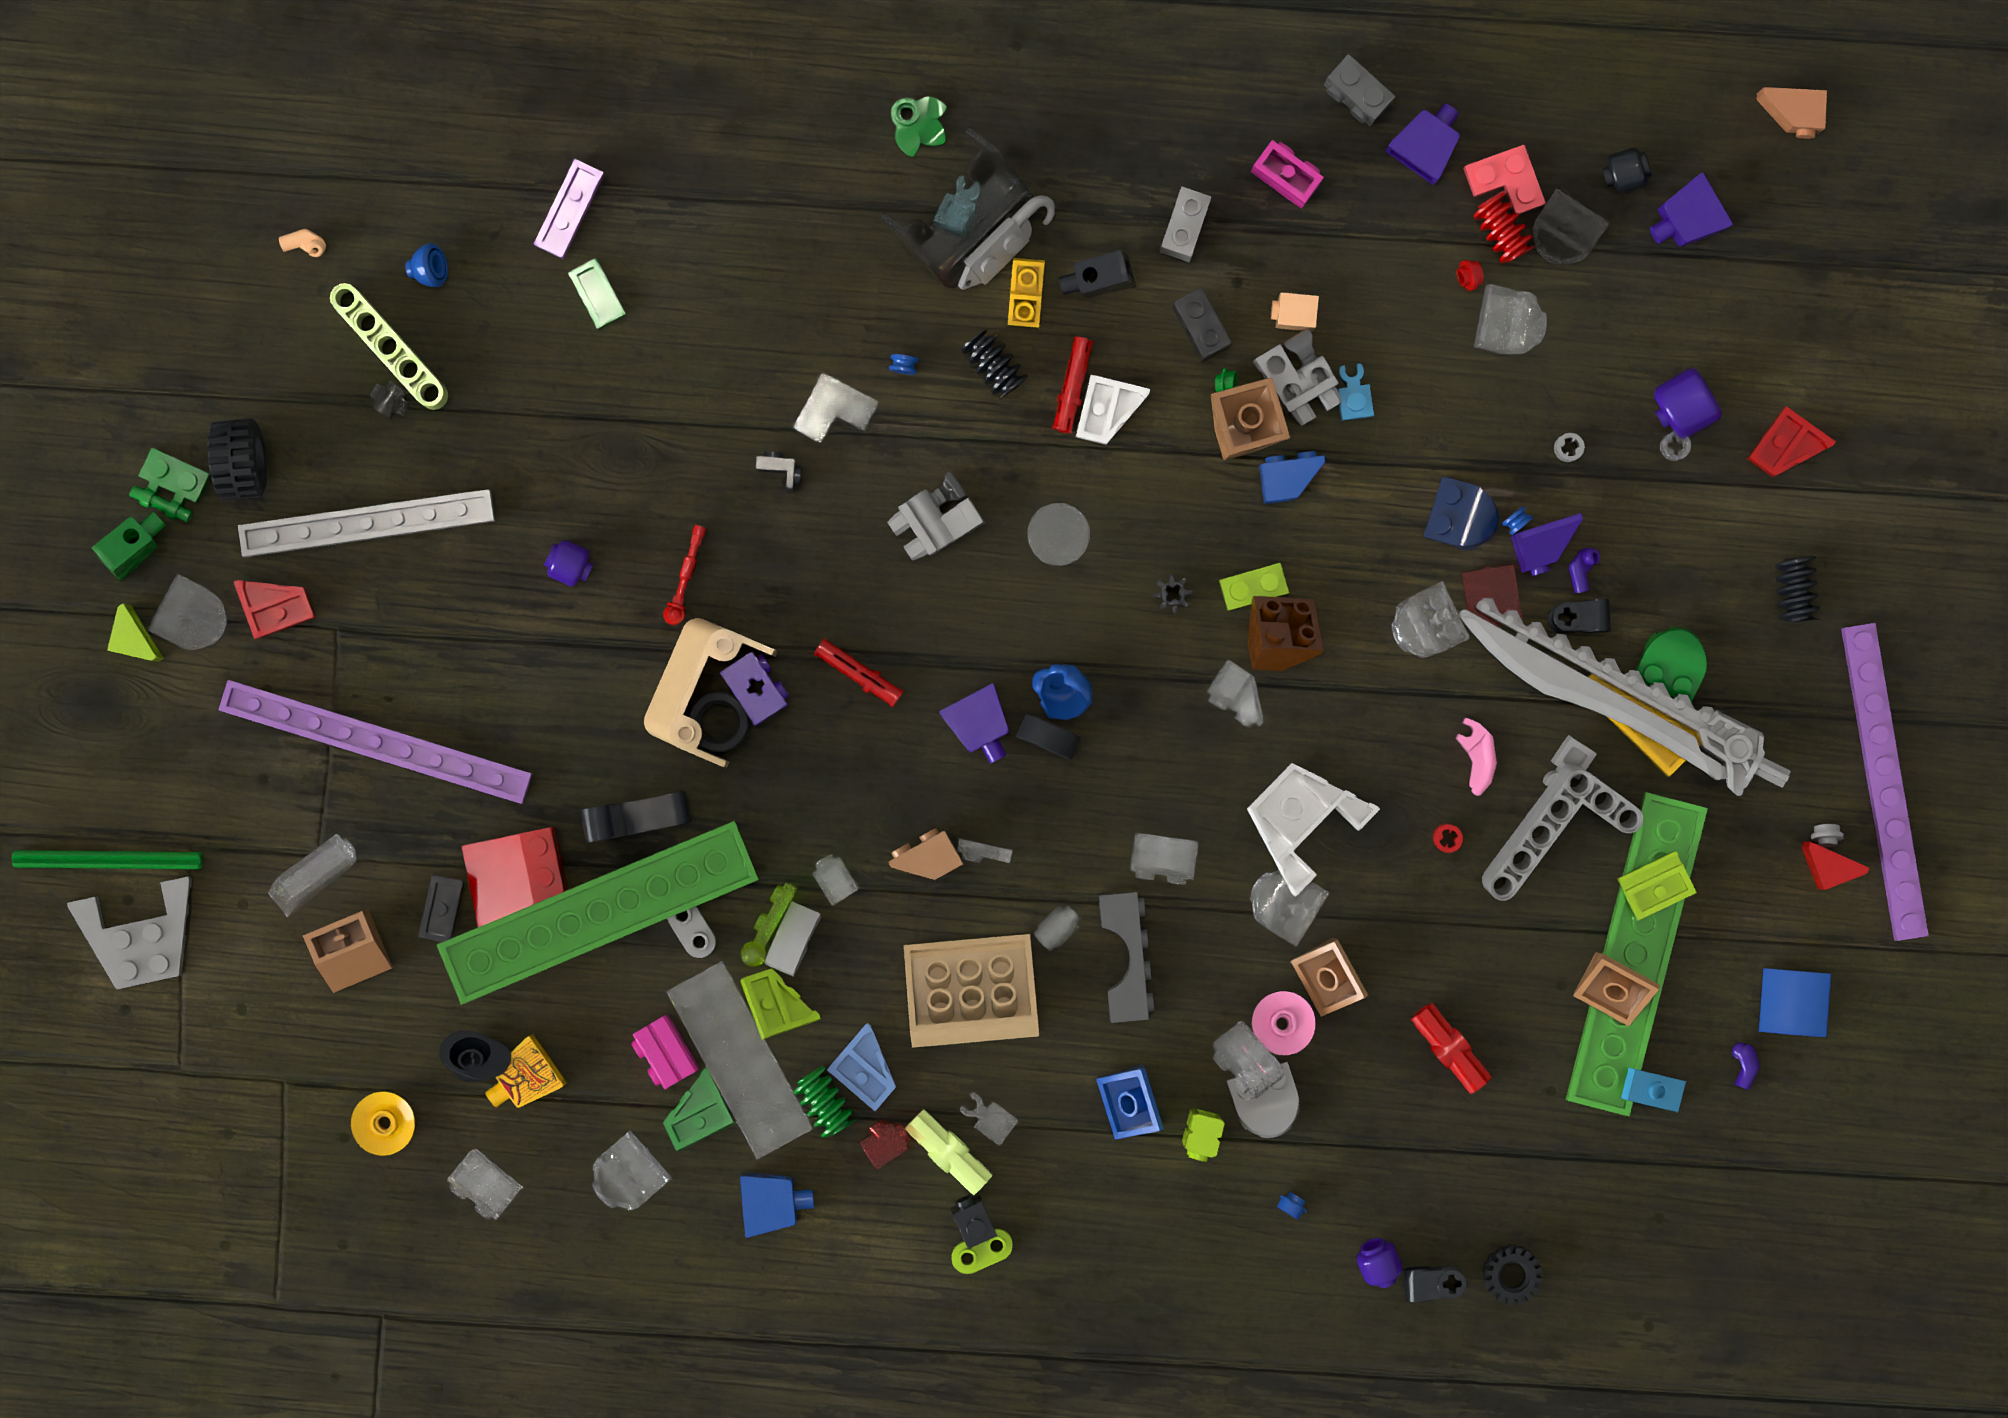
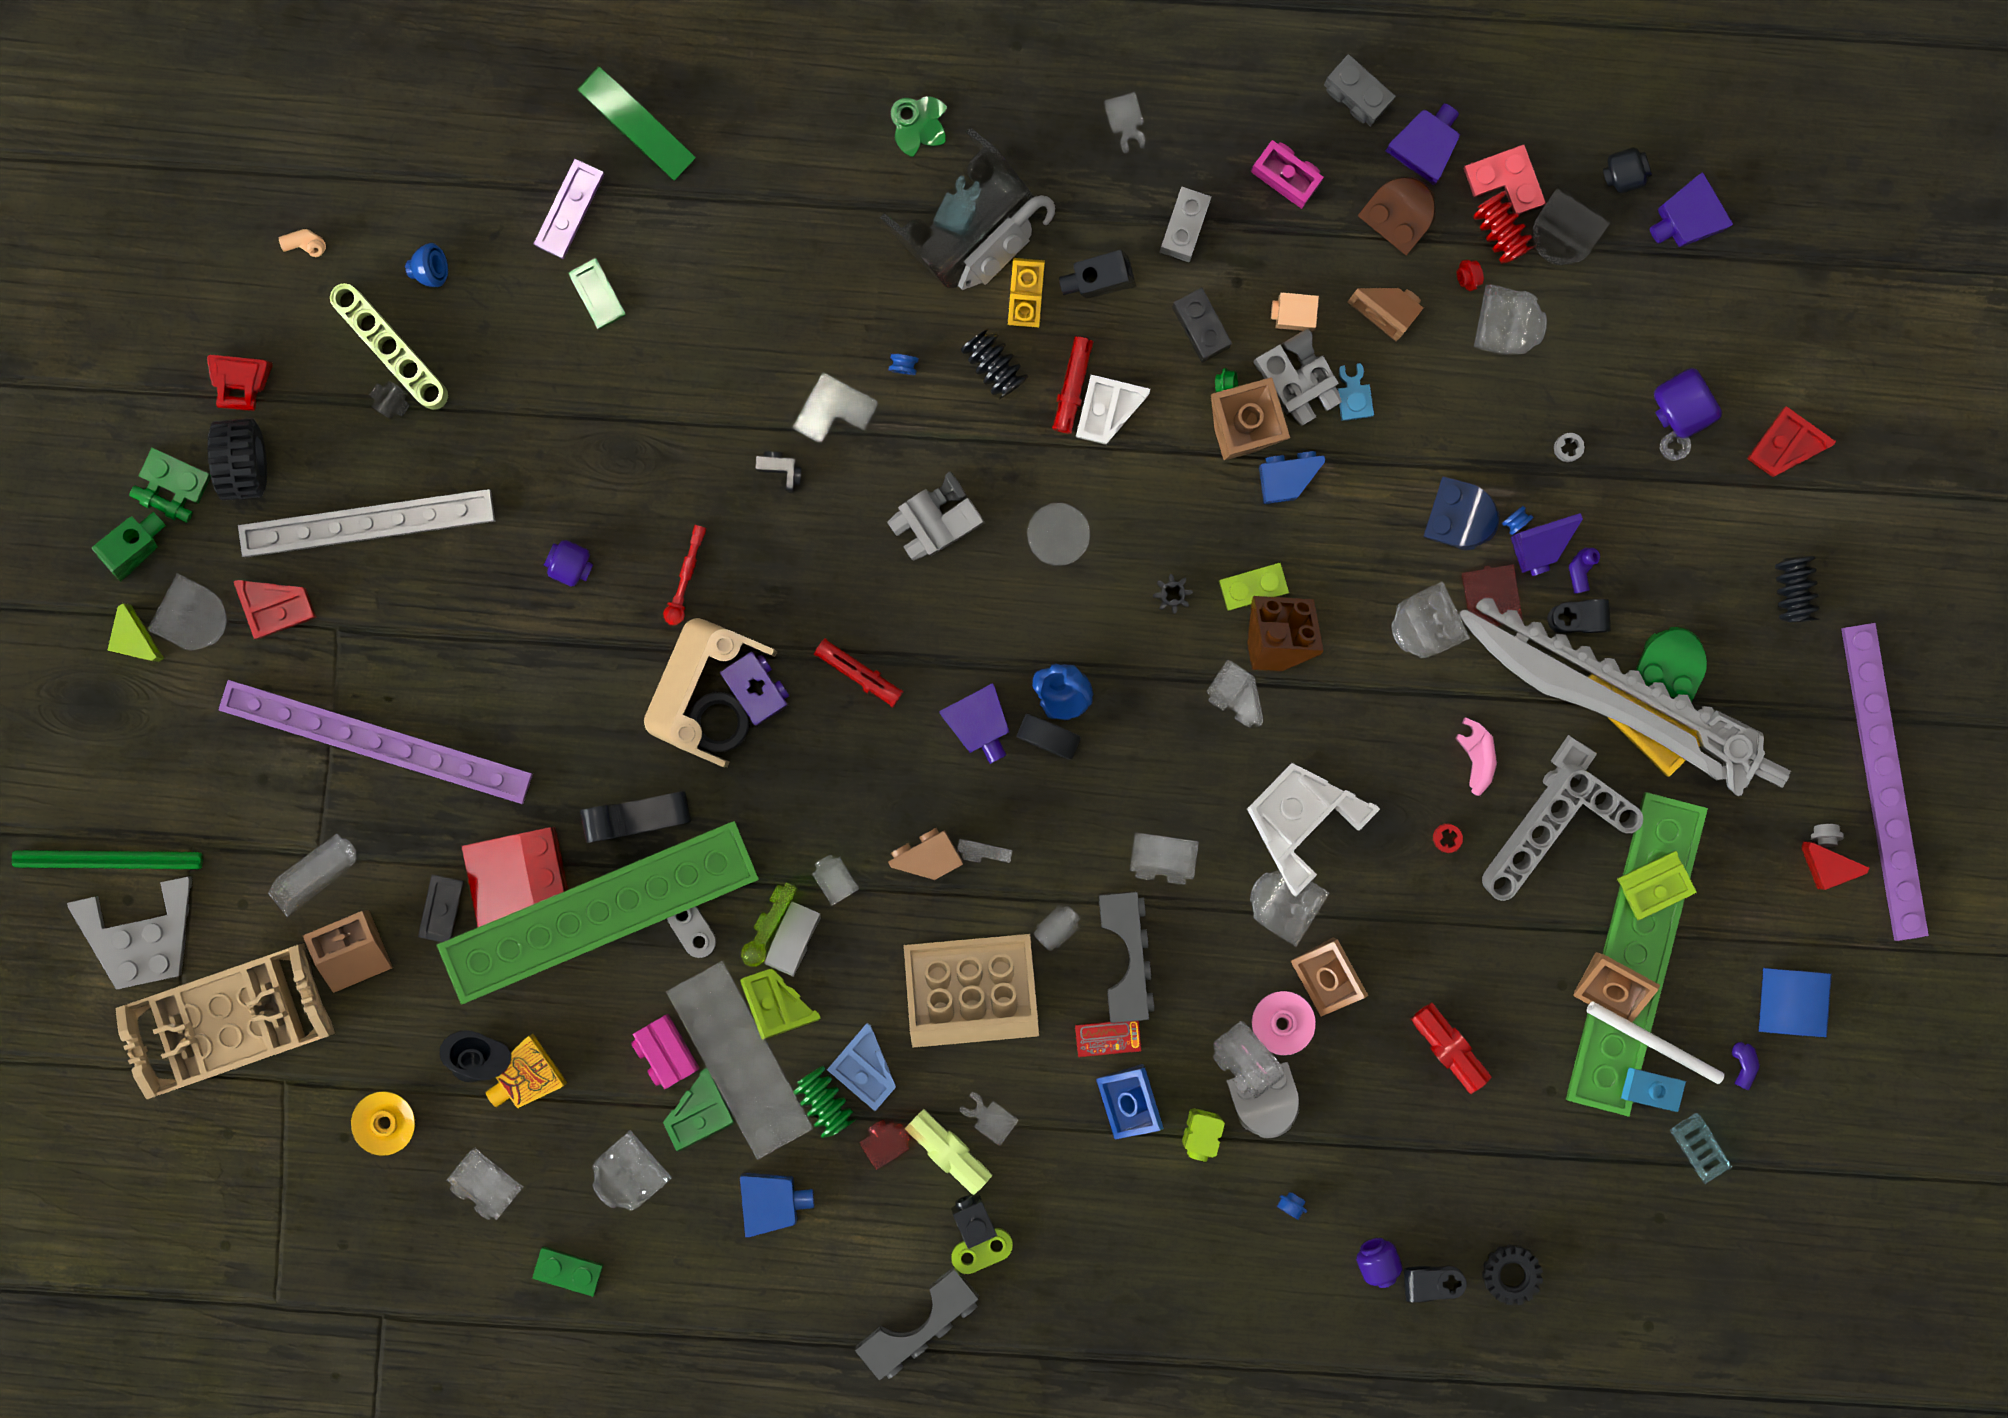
nougat slope [1757,87,1827,139] -> none
none -> tan piece [115,943,335,1099]
none -> red piece [207,355,273,411]
none -> green plate [532,1246,604,1297]
none -> green slope [577,66,696,181]
none -> dark grey arch [855,1266,979,1380]
none -> red tile [1075,1021,1141,1057]
none -> clear plate [1104,92,1145,153]
none -> medium nougat slope [1347,288,1423,342]
none -> reddish brown slope [1358,177,1436,256]
none -> white piece [1587,1001,1724,1084]
none -> clear light blue slope [1670,1113,1732,1184]

